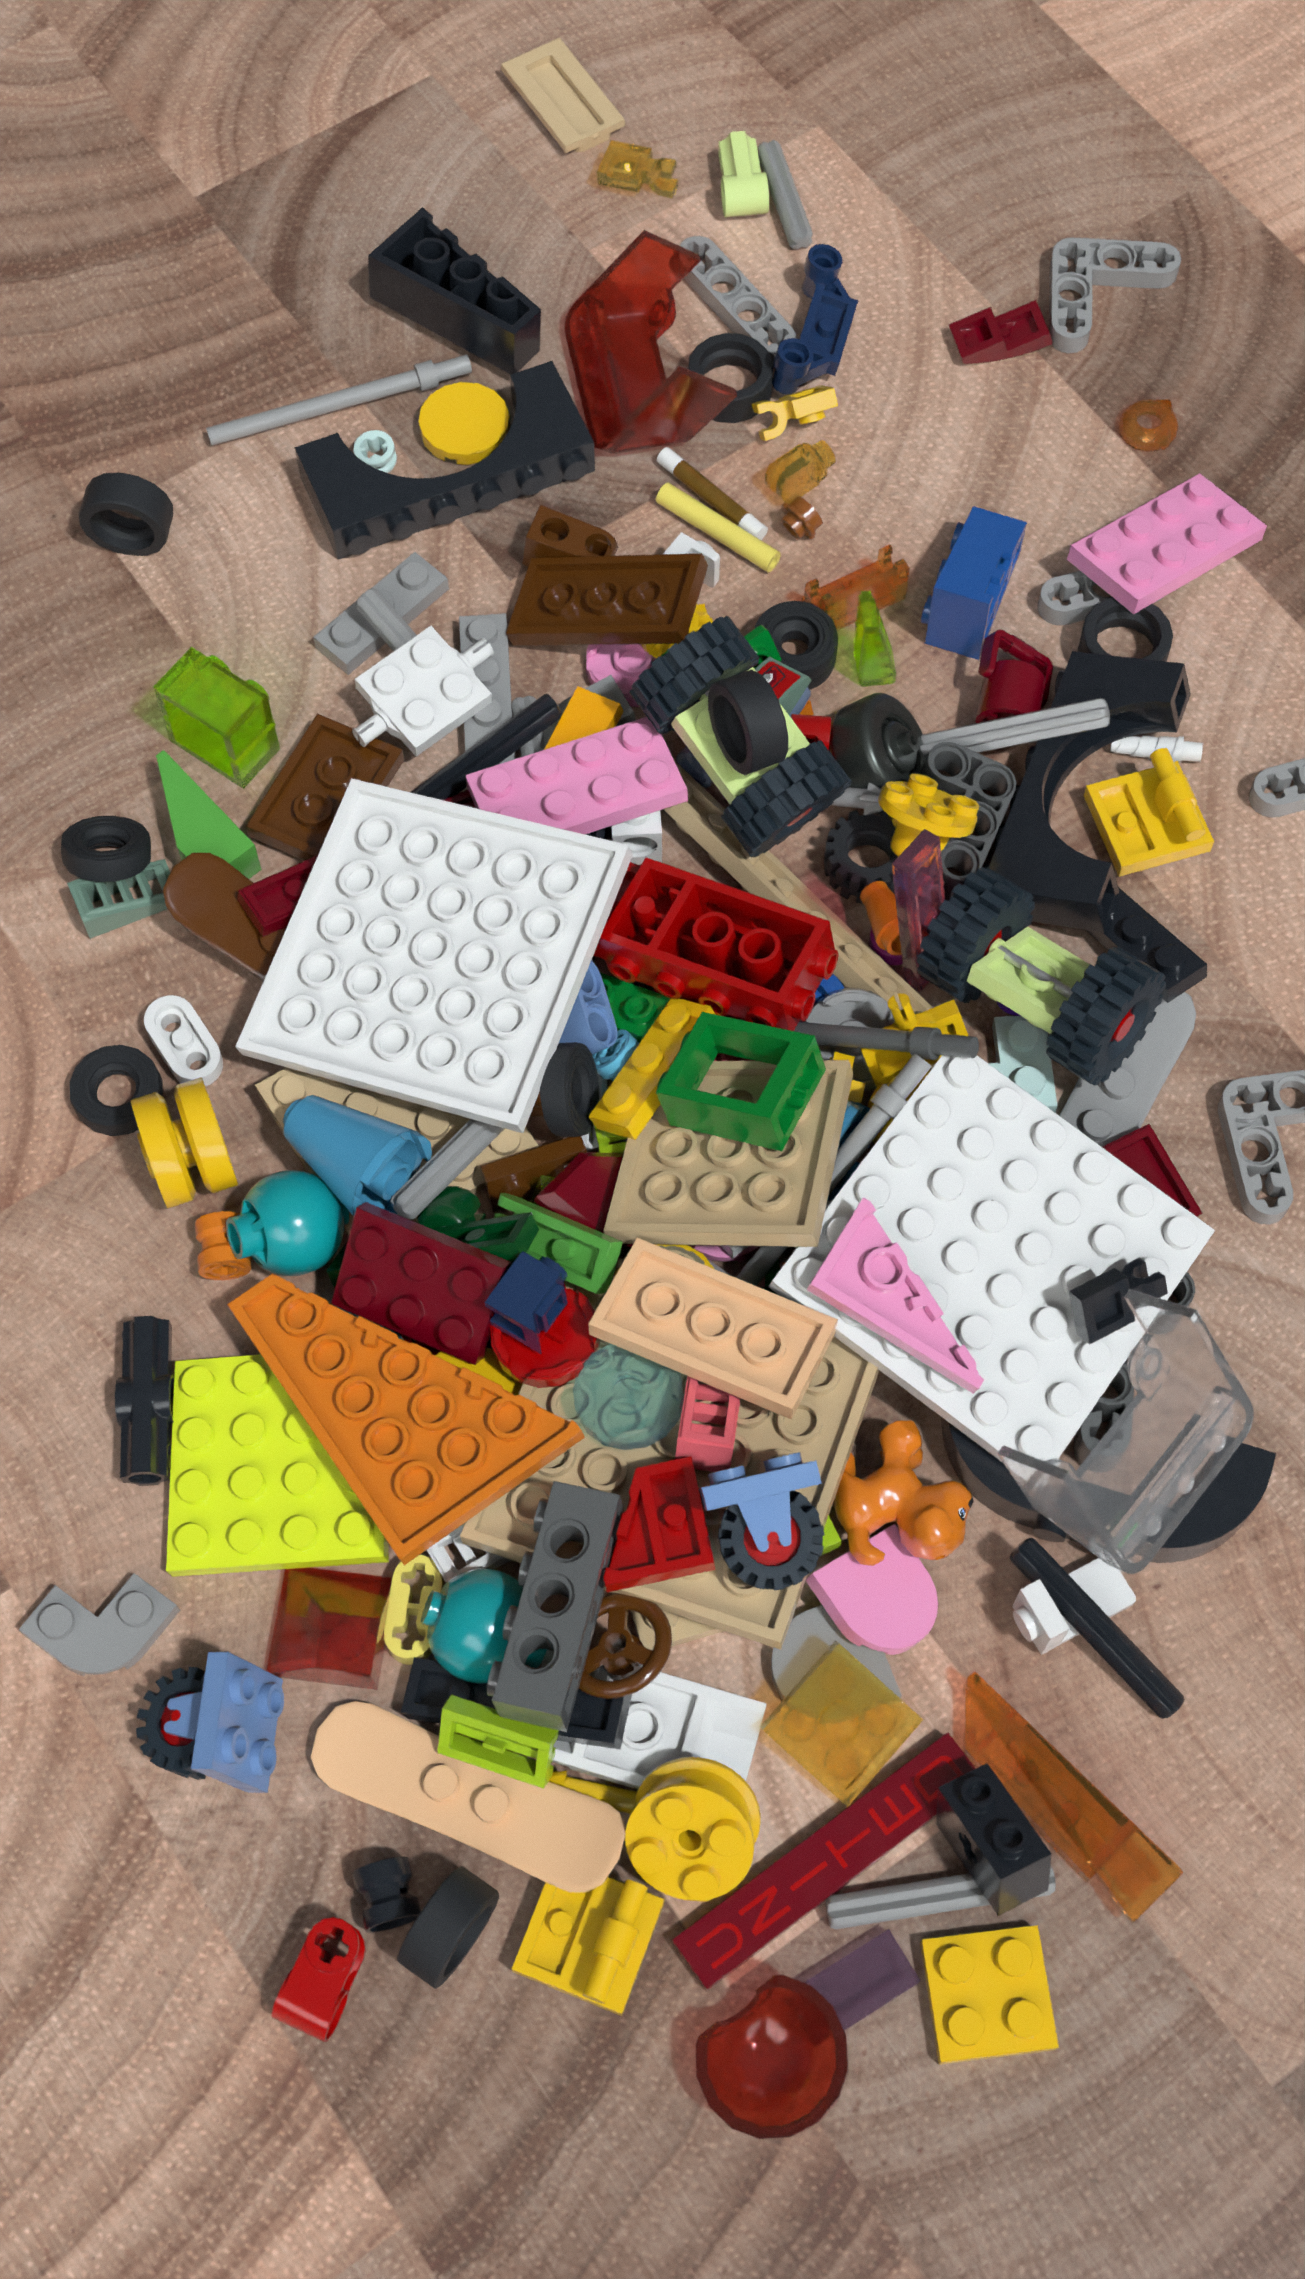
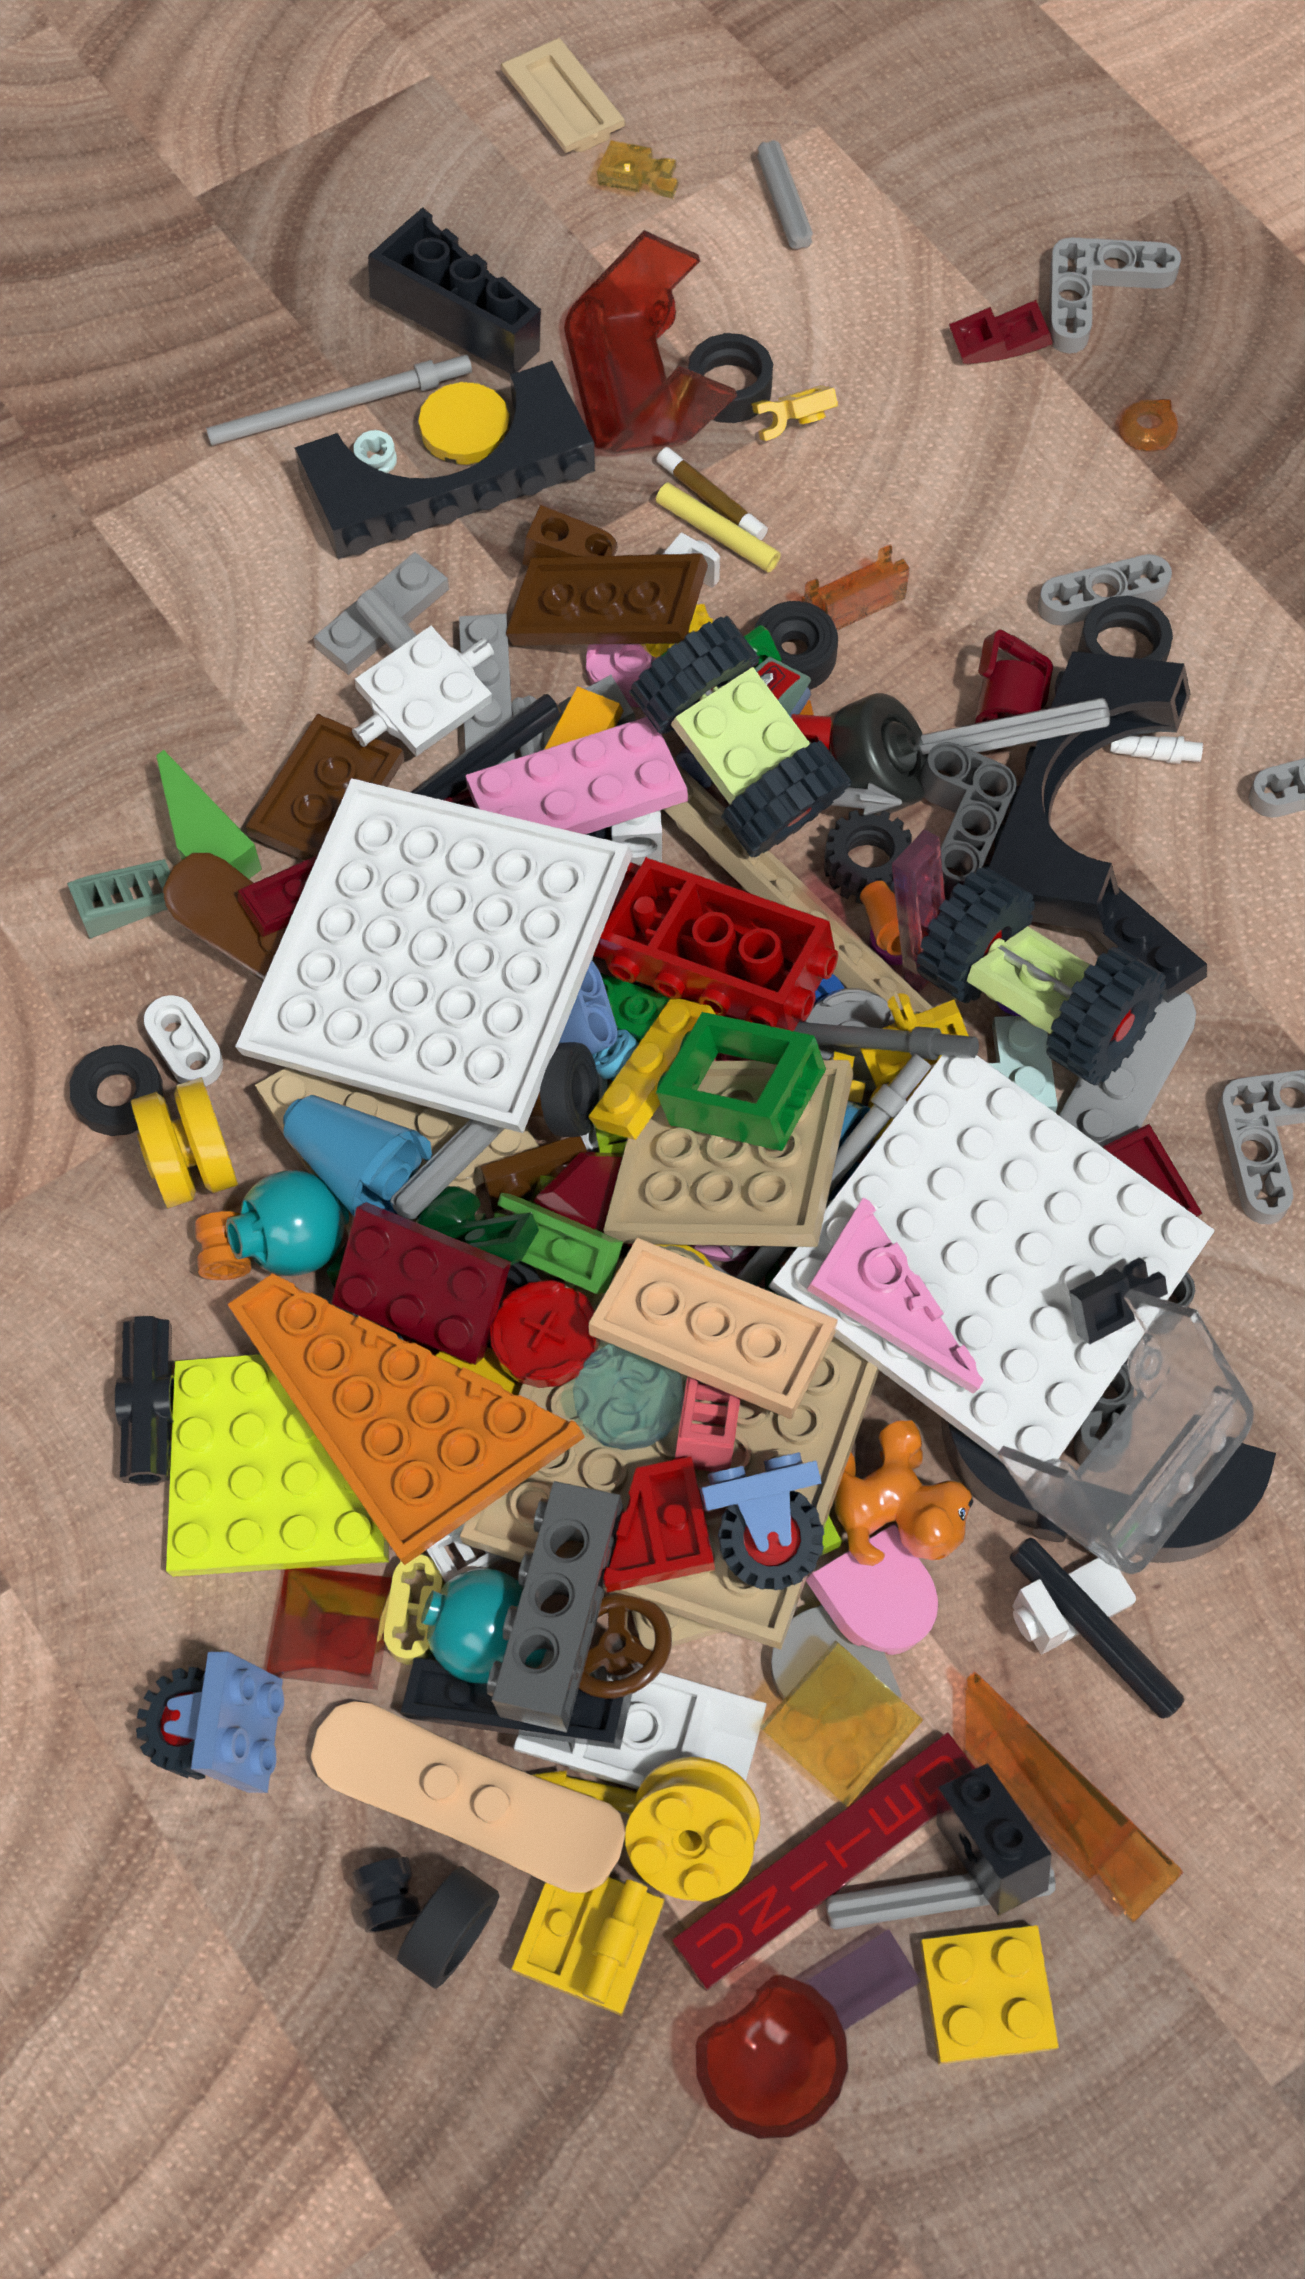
light grey plate [18,1573,180,1676] -> none
black tyre [61,816,151,882] -> none
black tyre [79,472,173,556] -> none
clear neon green piece [153,647,280,789] -> none
red piece [271,1917,366,2043] -> none
lime tile [437,1695,558,1789] -> none
dark blue window [484,1251,568,1355] -> none
light grey beam [678,236,796,368] -> none
black tyre [708,670,788,775] -> none
yellowish green piece [718,131,769,217] -> none
clear yellow arm [765,440,836,504] -> none
dark blue plate [772,244,858,395] -> none
dark orange plate [780,496,823,540] -> none
clear neon green slope [853,590,897,687] -> none
yellow plate [878,774,979,864] -> none
blue wedge [921,506,1027,660] -> none
bright pink plate [1067,474,1267,614] -> none
yellow plate [1084,748,1214,877] -> none

